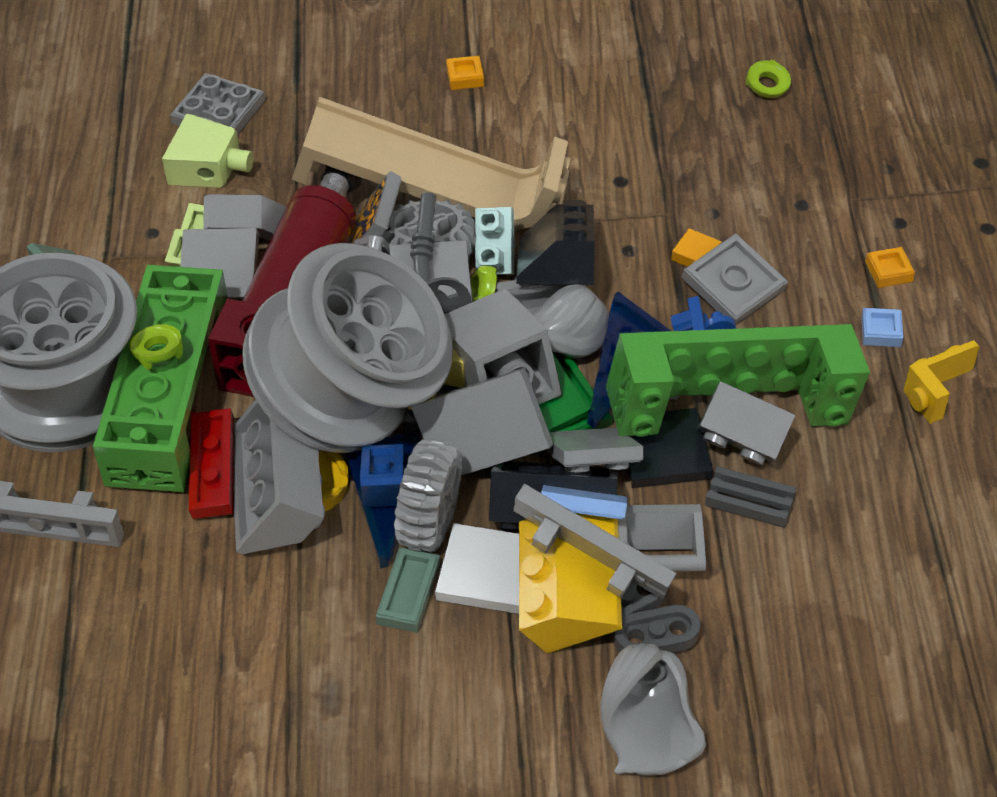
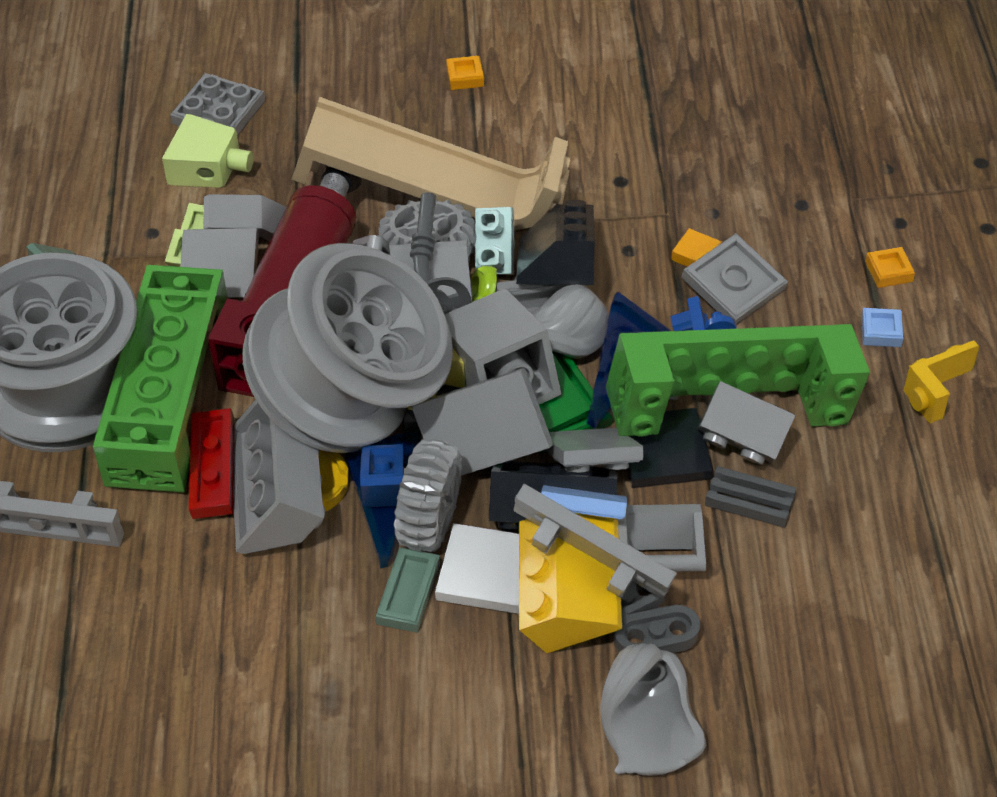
lime piece [129,324,183,371] -> none
tile [349,171,401,244] -> none
lime piece [745,60,791,98] -> none

